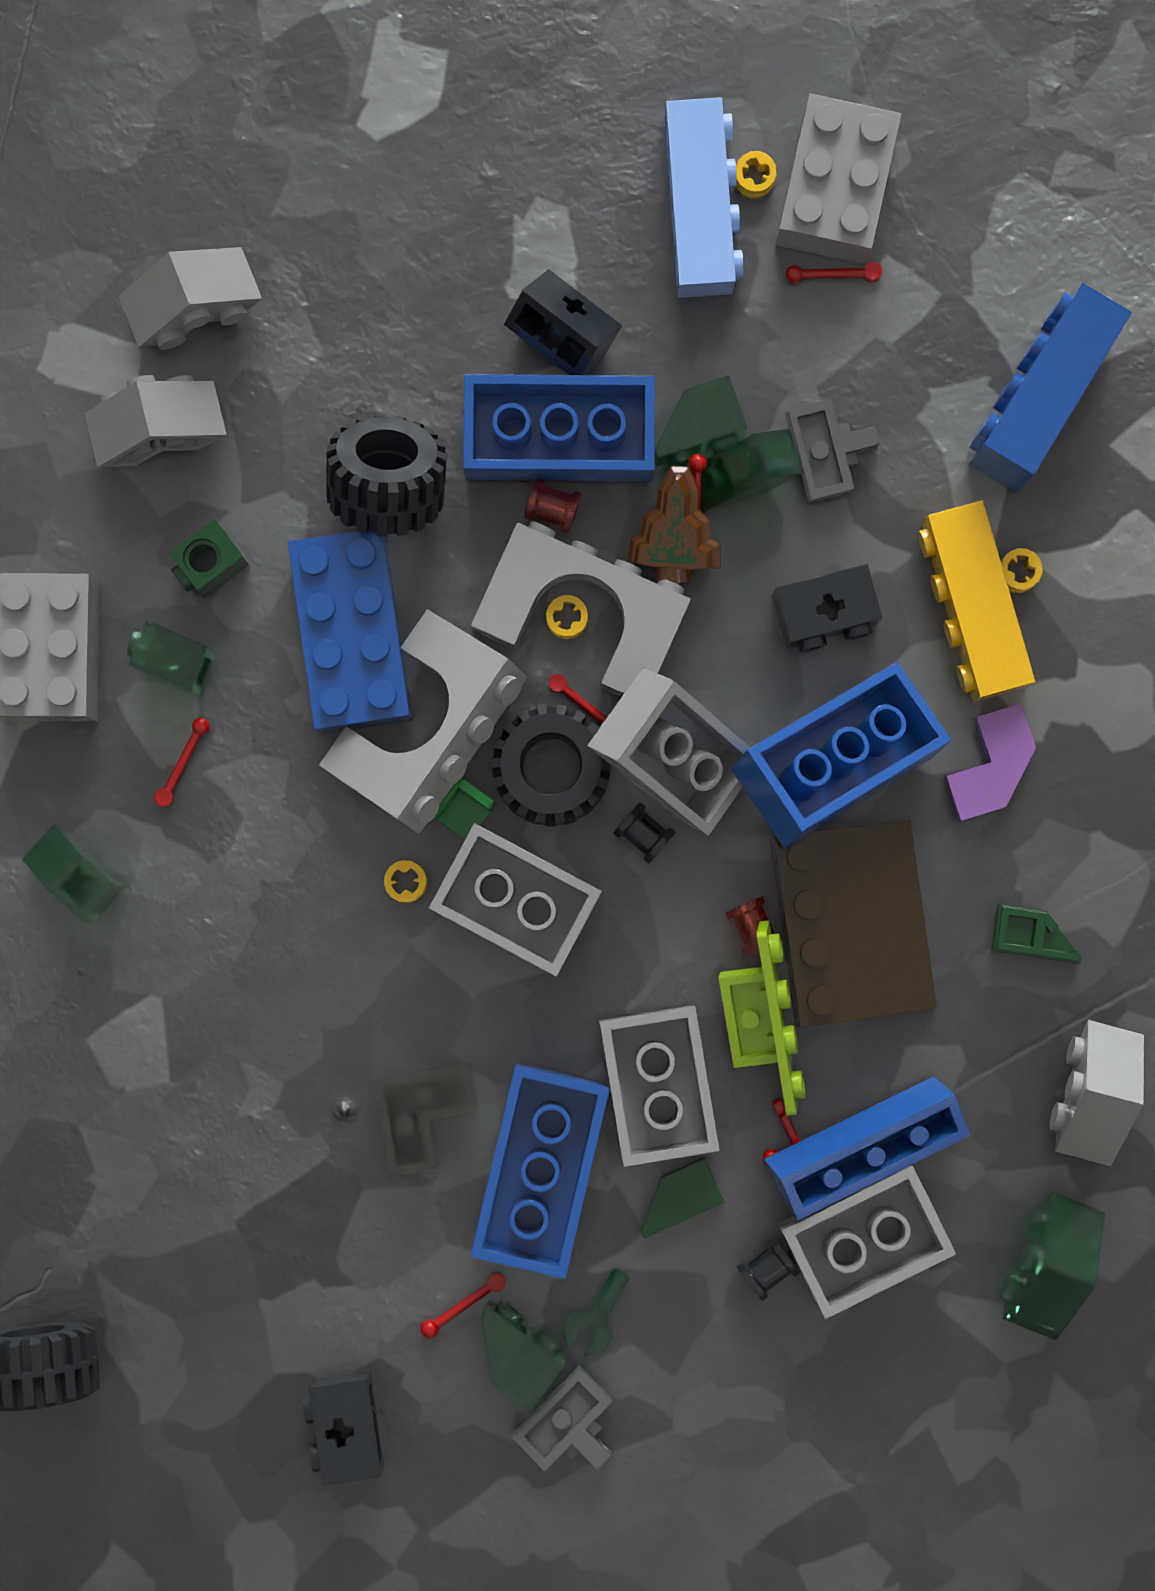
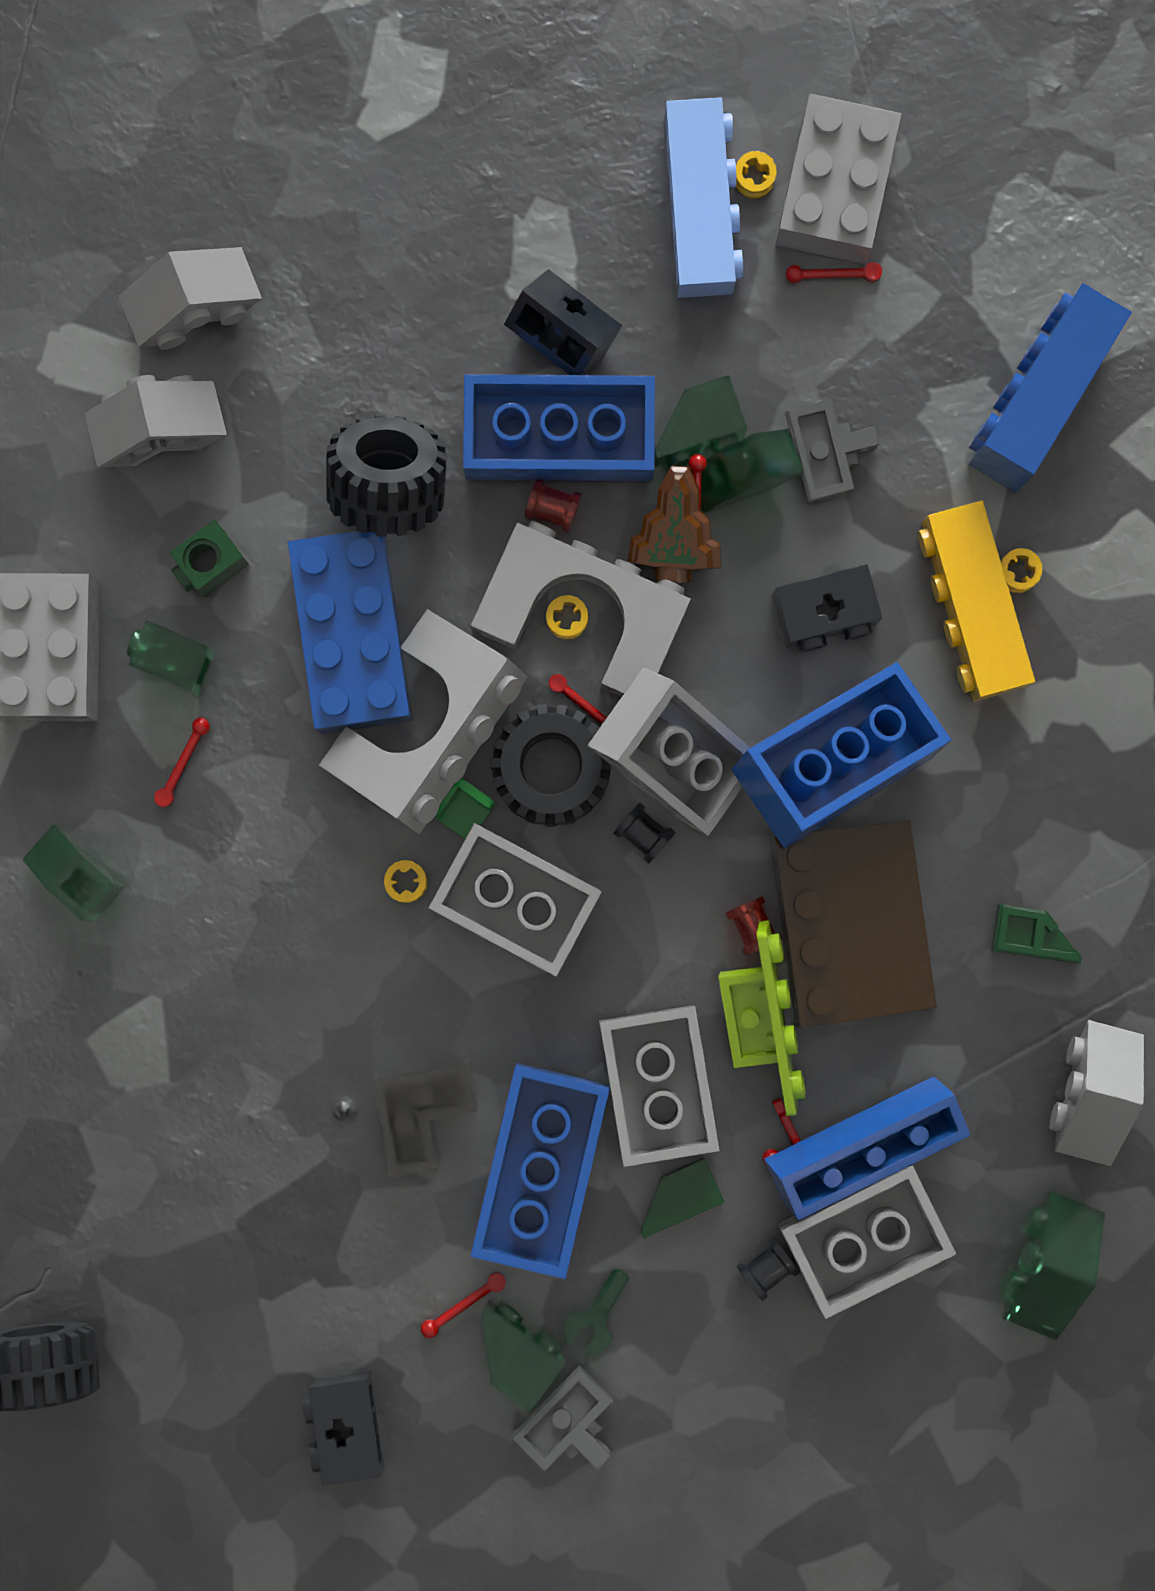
medium lavender tile [944,703,1036,822] -> none

